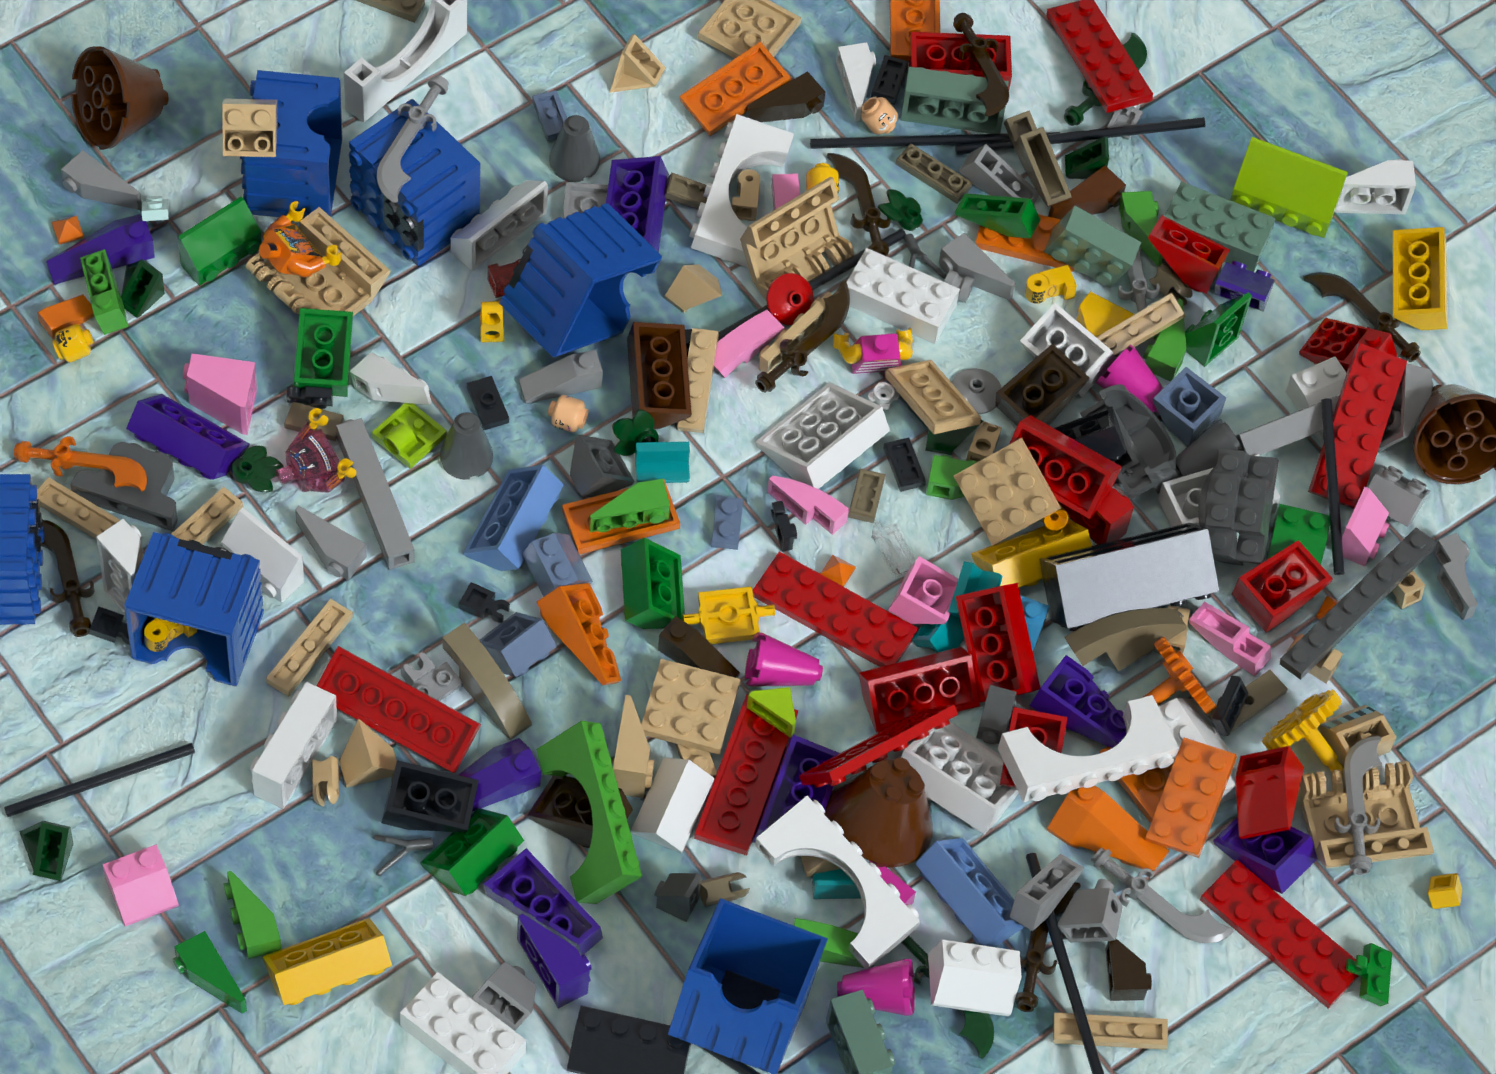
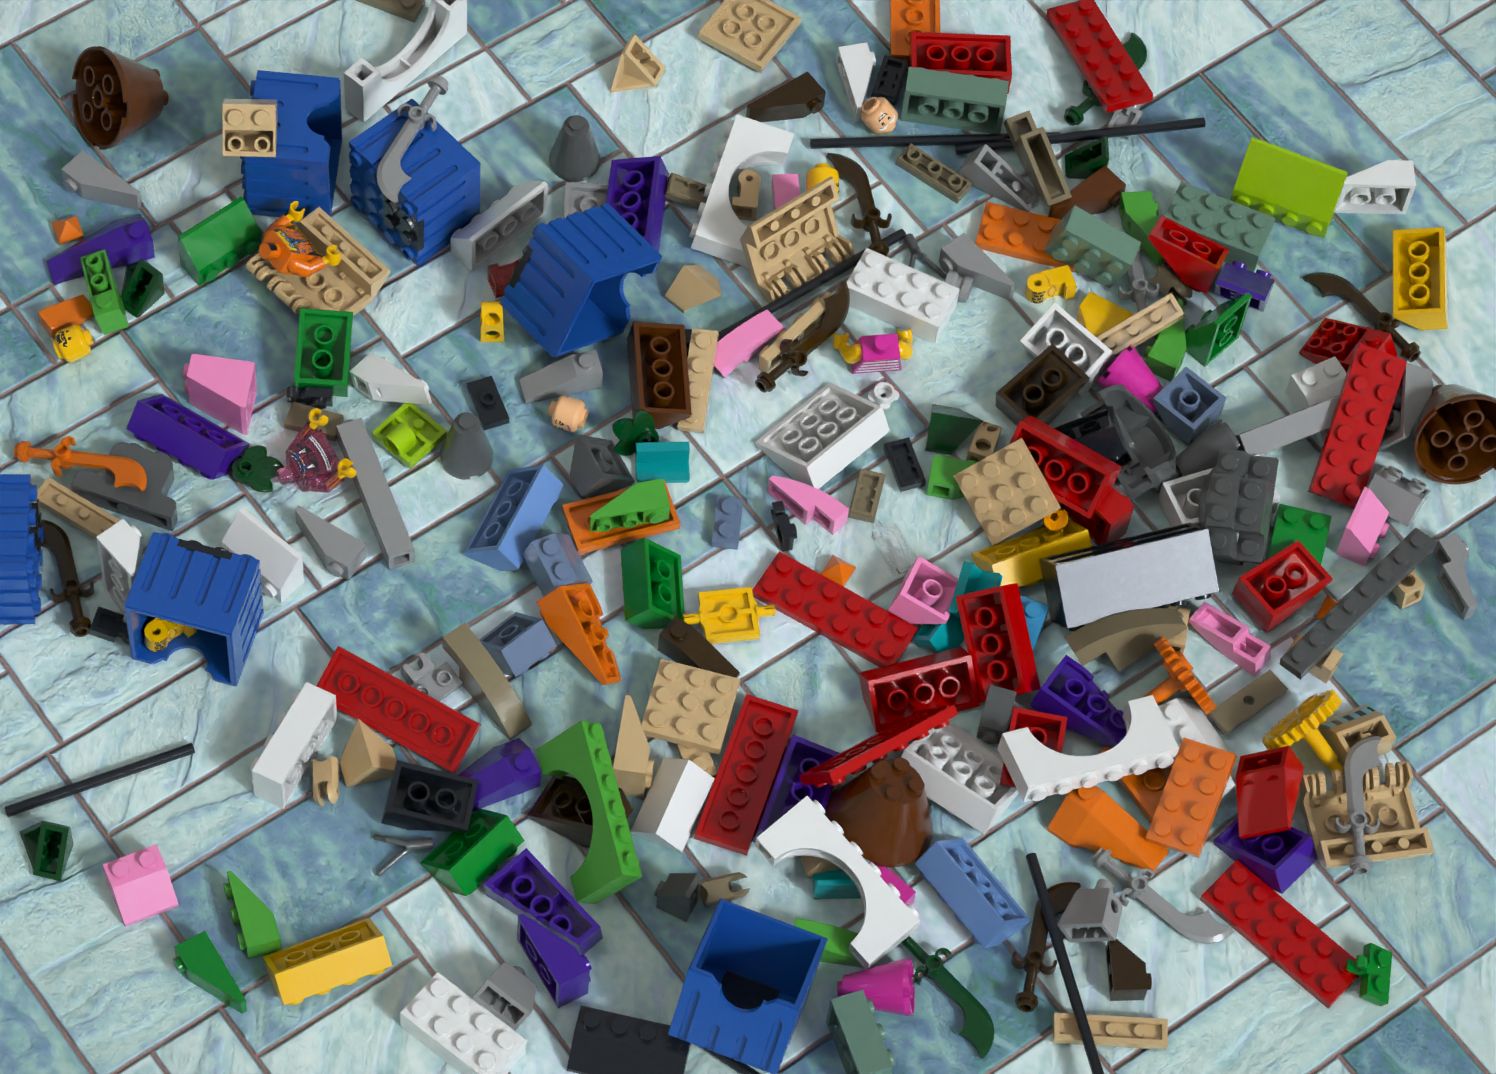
light aqua plate [142,196,169,221] -> none
tan plate [171,487,244,545] -> none
tan plate [266,598,353,697] -> none
black plate [459,582,510,623] -> none
sand blue plate [532,90,567,141] -> none
orange plate [679,42,791,136] -> none
dark pink cone [745,632,823,687] -> none
lime slope [747,687,796,738] -> none
red dish [766,273,814,325] -> none
dark green plate [877,189,923,231] -> none
tan tile [885,360,981,434] -> none
white slope [928,939,1021,1017] -> none
light grey dish [951,368,1001,414] -> none
dark brown sword [953,13,1009,116] -> none
green slope [955,193,1041,239] -> none
light grey slope [1009,854,1084,931] -> none
black plate [1212,676,1249,736] -> none
black piece [1321,398,1344,575] -> none
yellow slope [1428,873,1462,909] -> none

